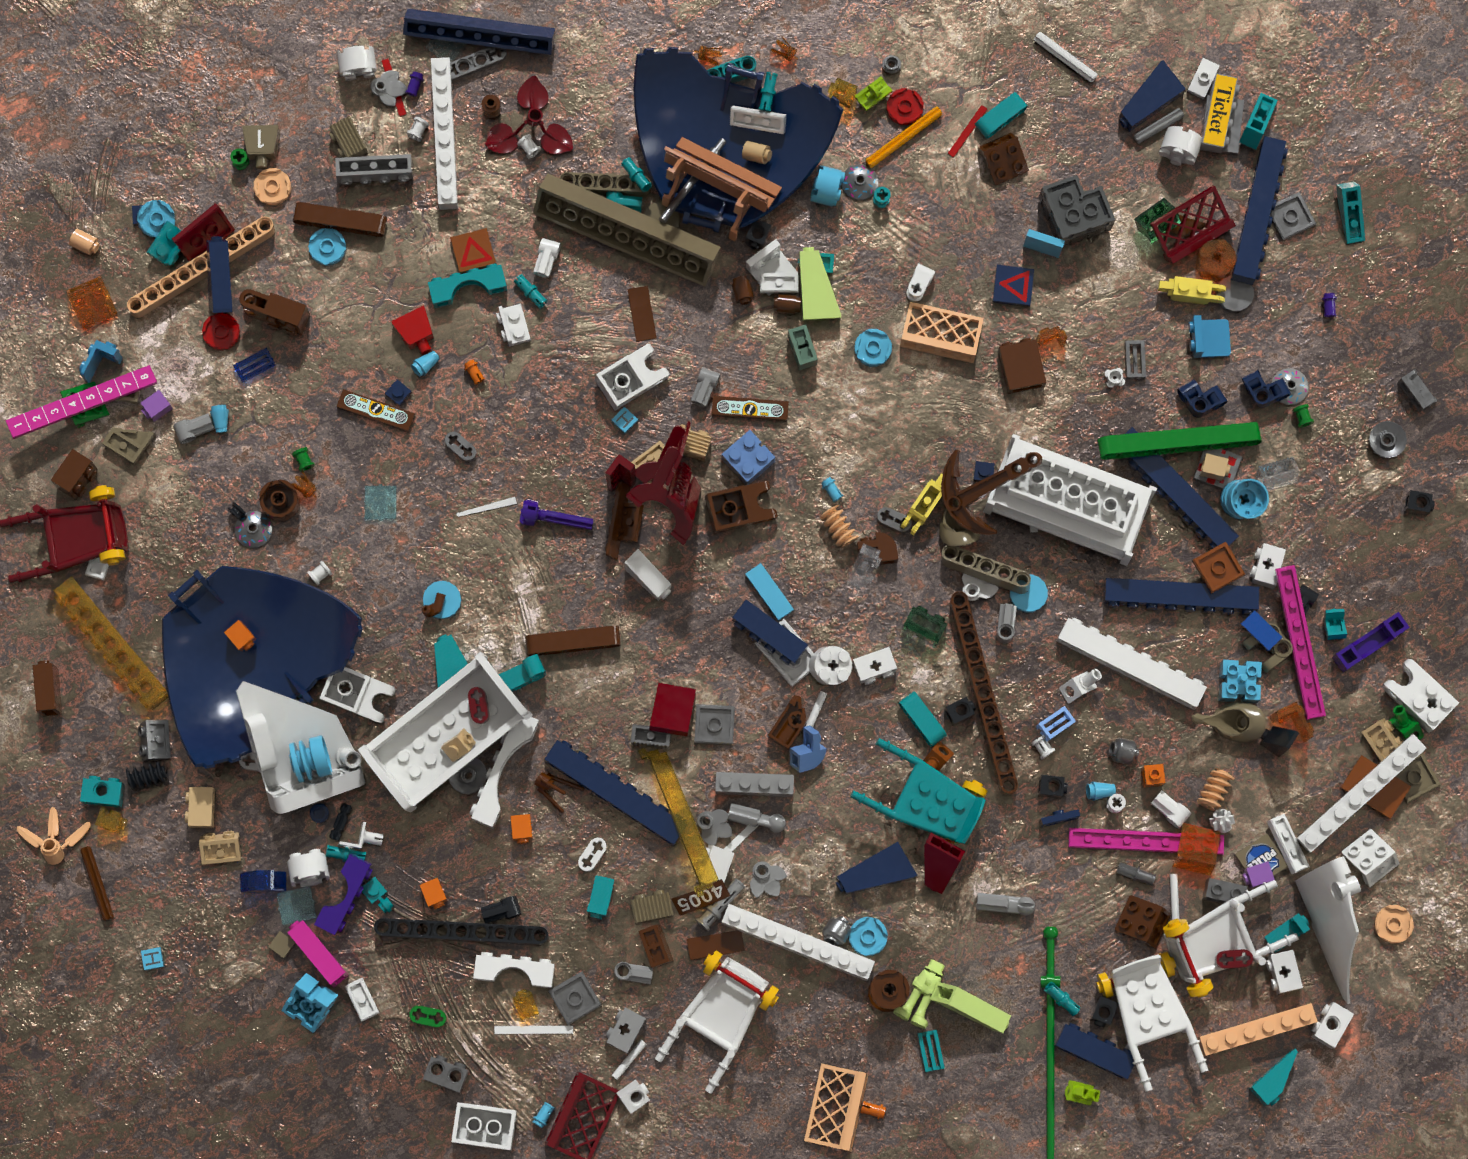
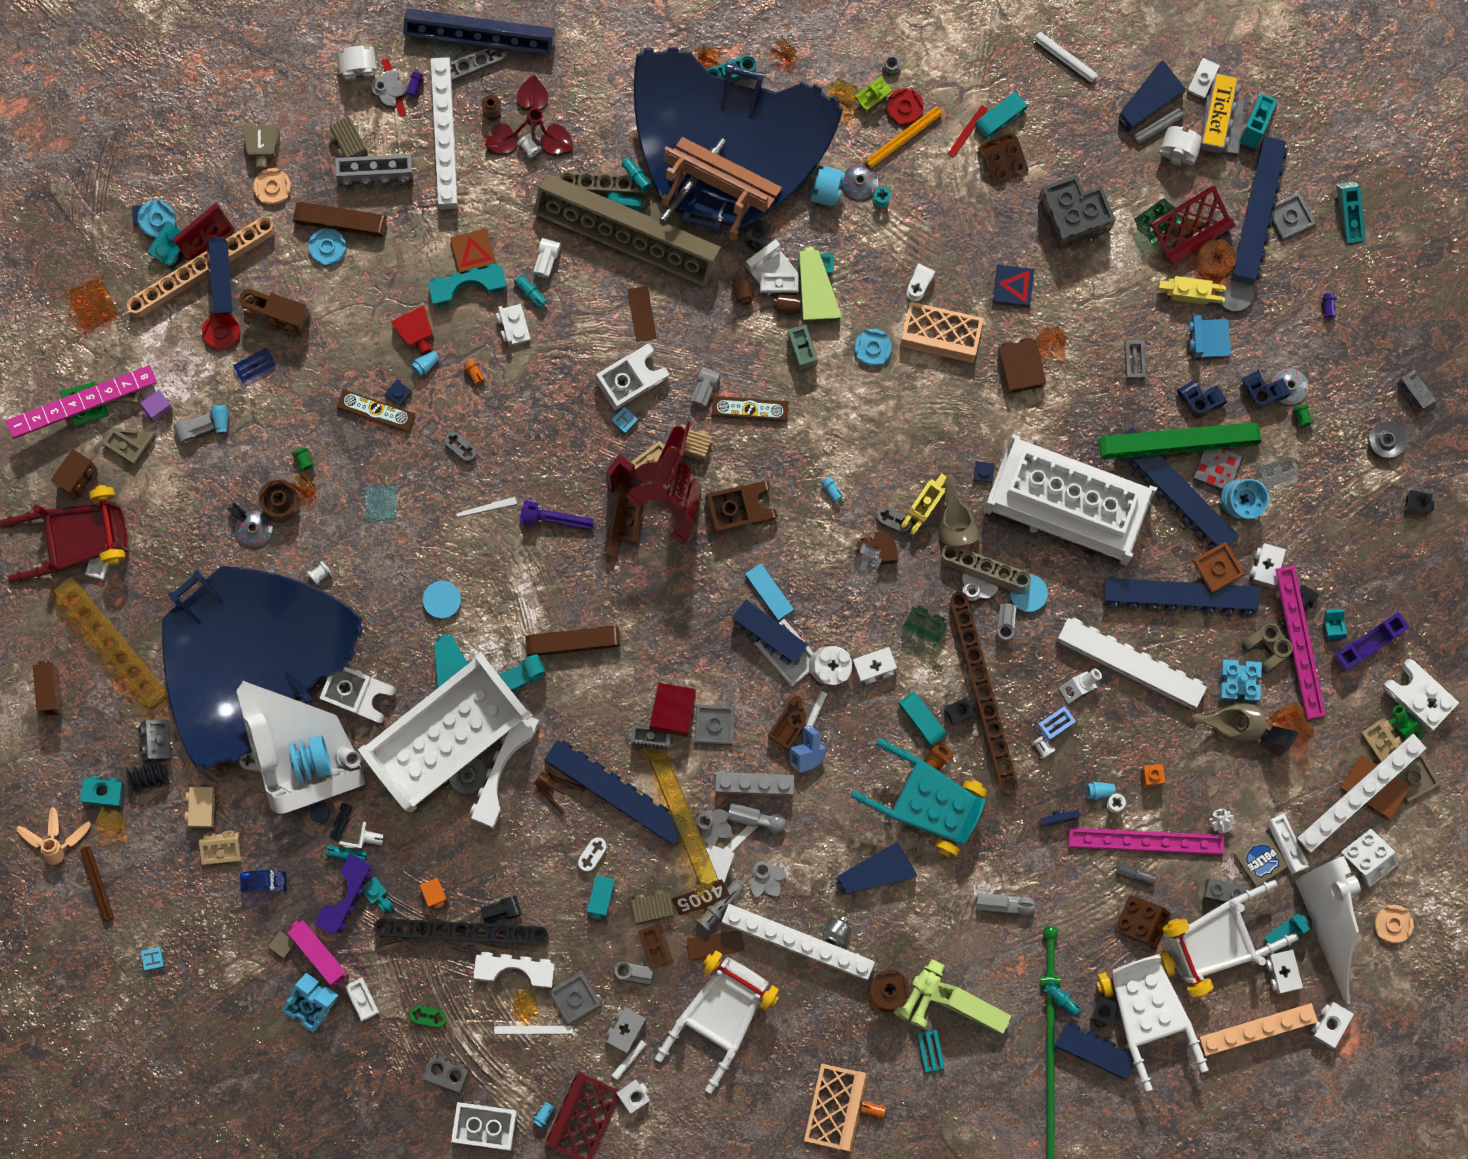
light nougat brick [69,228,100,255] -> none
dark azure bracket [79,340,123,383] -> none
orange brick [224,620,256,651] -> none
green bush [230,149,249,170] -> none
clear light blue piece [277,886,317,925] -> none
white brick [287,849,330,887] -> none
white bush [406,117,429,141] -> none
reddish brown arm [422,593,446,617] -> none
tan bracket [441,728,476,762] -> none
dark red beam [468,687,490,724] -> none
orange brick [511,814,533,844] -> none
white slope [624,549,671,601] -> none
medium blue piece [721,430,775,485] -> none
white tile [730,106,786,134] -> none
tan brick [742,141,772,164] -> none
teal pin [759,72,778,112] -> none
light nougat piece [820,505,859,548] -> none
medium azure tile [849,917,887,956] -> none
dark red slope [924,833,965,894] -> none
reddish brown piece [941,449,1042,535] -> none
medium azure tile [1023,229,1065,258] -> none
black brick [1038,775,1068,799] -> none
lime hips [1065,1080,1100,1106] -> none
white plate [1104,368,1125,388] -> none
flat silver head [1109,738,1139,765] -> none
white piece [1151,790,1191,829] -> none
white piece [1170,874,1180,920] -> none
clear orange bracket [1172,823,1221,876] -> none
light nougat piece [1197,768,1235,812] -> none
tan brick [1199,453,1230,481] -> none
dark red beam [1215,949,1253,969] -> none
blue tile [1241,610,1282,651] -> none
medium lavender brick [1242,861,1275,889] -> none
teal slope [1249,1048,1298,1106] -> none

